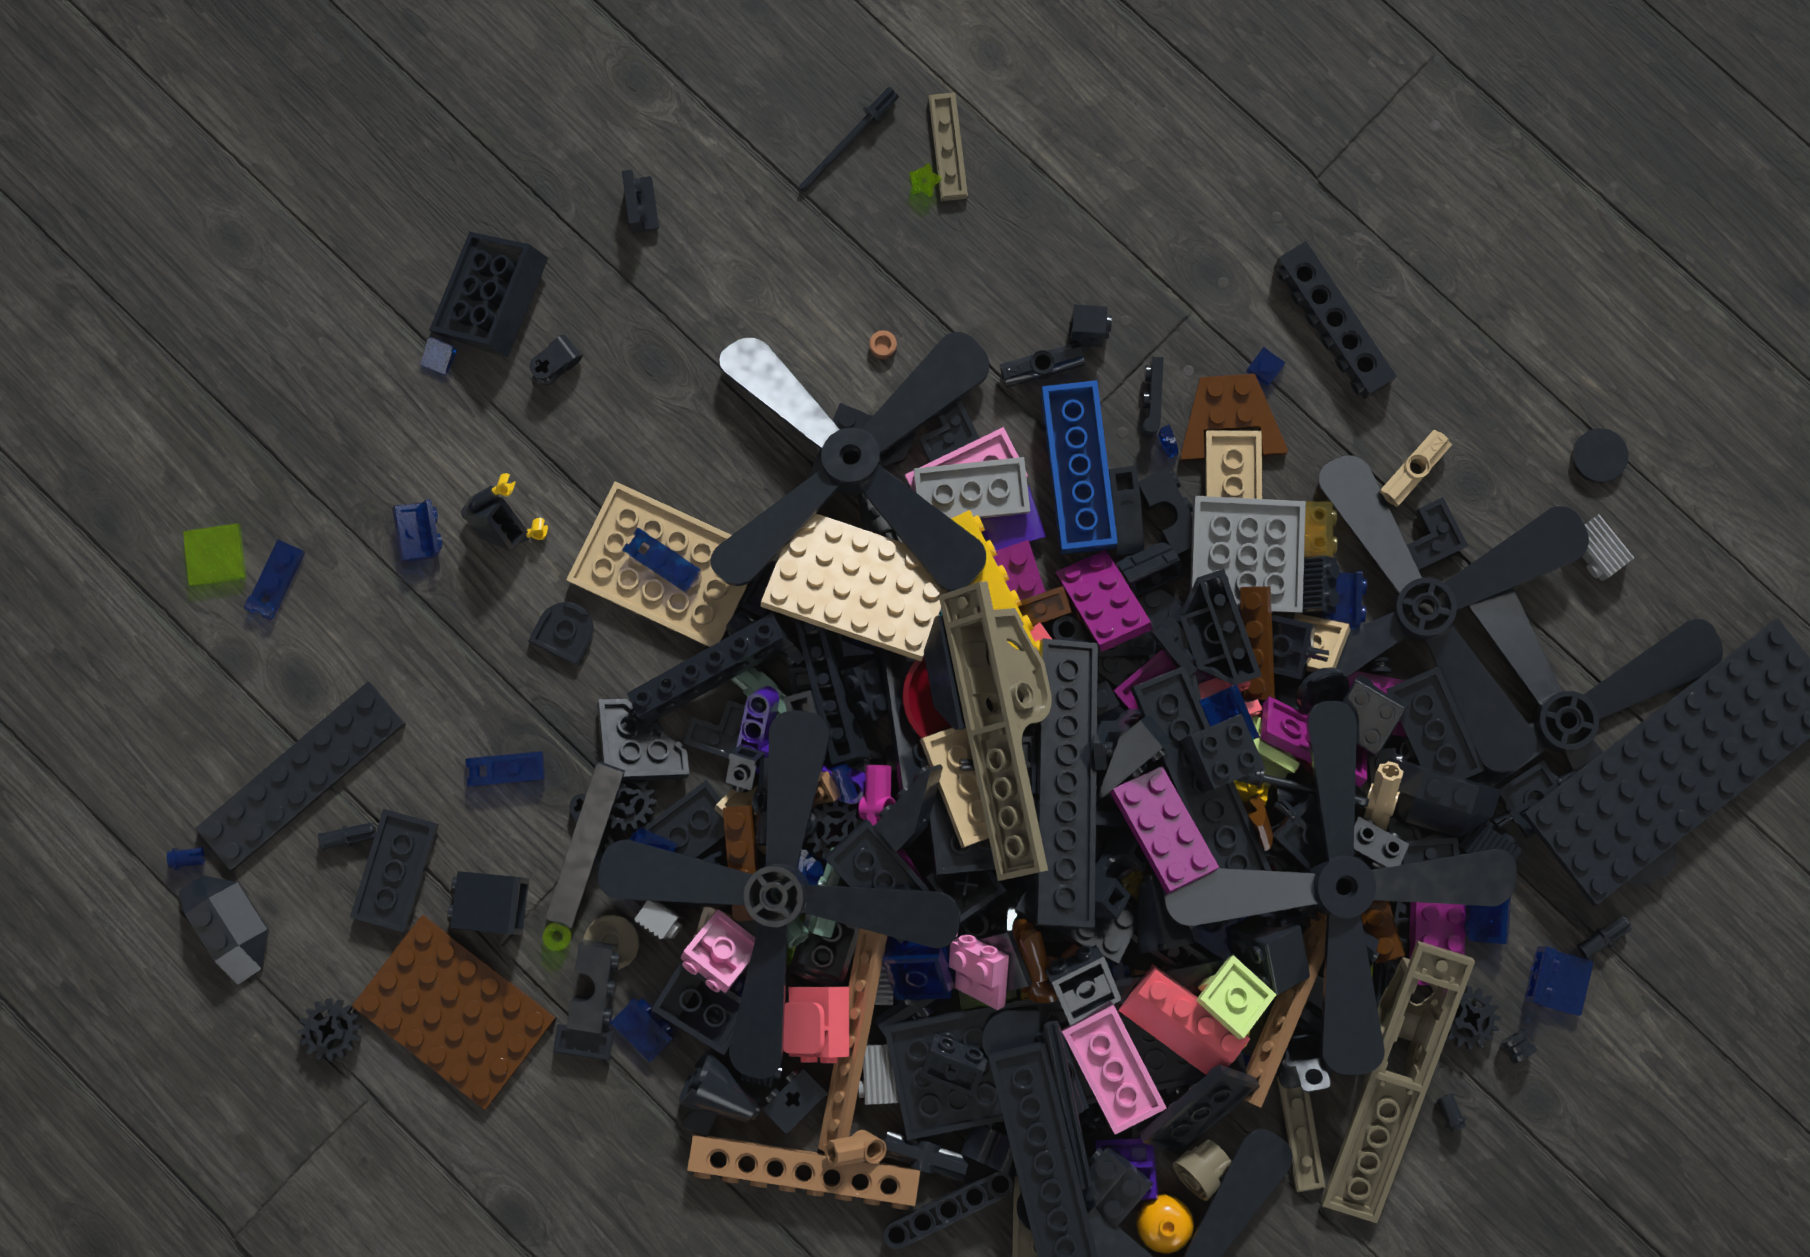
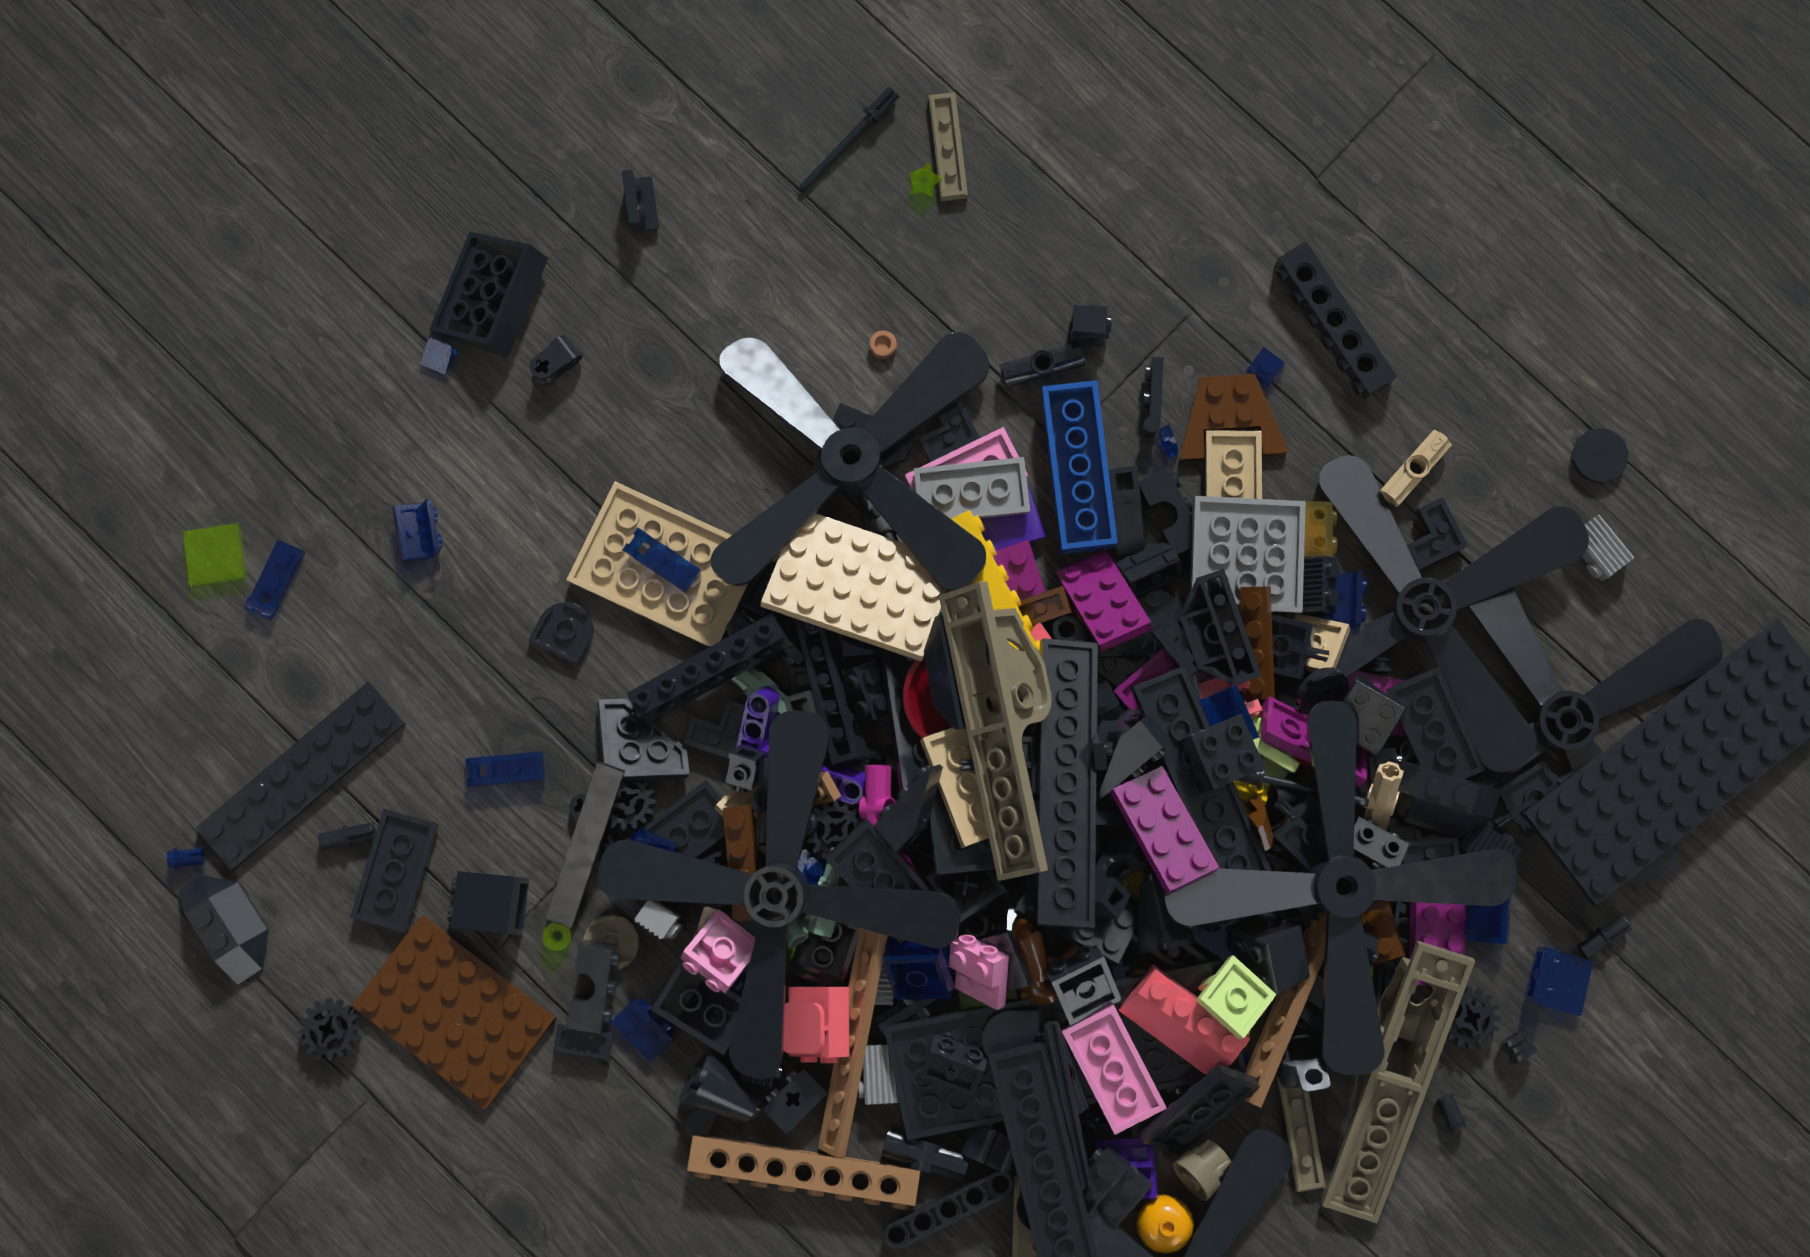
black torso [461,473,548,552] -> none
medium nougat piece [825,1130,887,1167] -> none
clear blue pin [830,764,859,802] -> none

